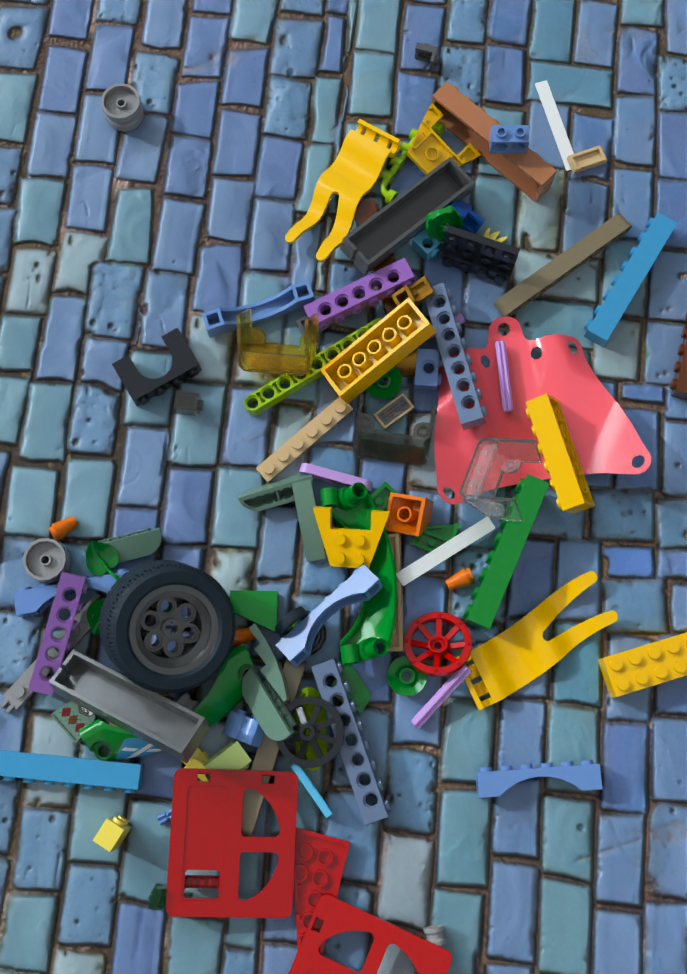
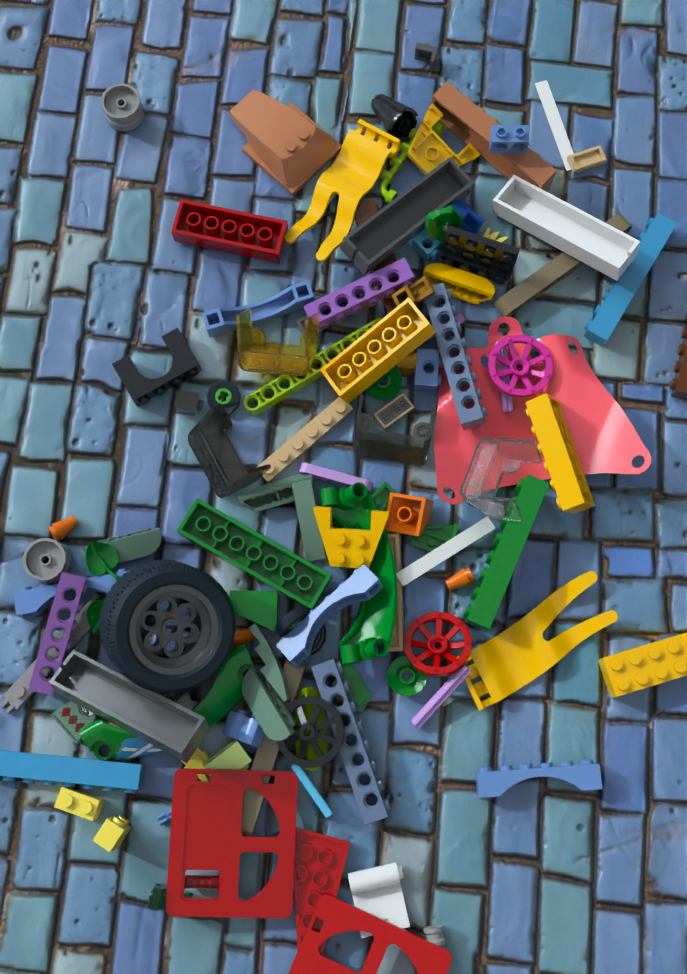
none -> light yellow brick [54,787,105,821]
none -> red brick [171,199,288,264]
none -> green brick [177,498,332,611]
none -> clear smoke windscreen [188,402,271,498]
none -> black bush [207,381,241,415]
none -> nougat wedge [229,90,342,196]
none -> white door [348,862,410,938]
none -> black cone [371,94,418,141]
none -> yellow brick [423,263,495,304]
none -> dark pink wheel [487,335,553,398]
none -> white piece [493,175,640,281]

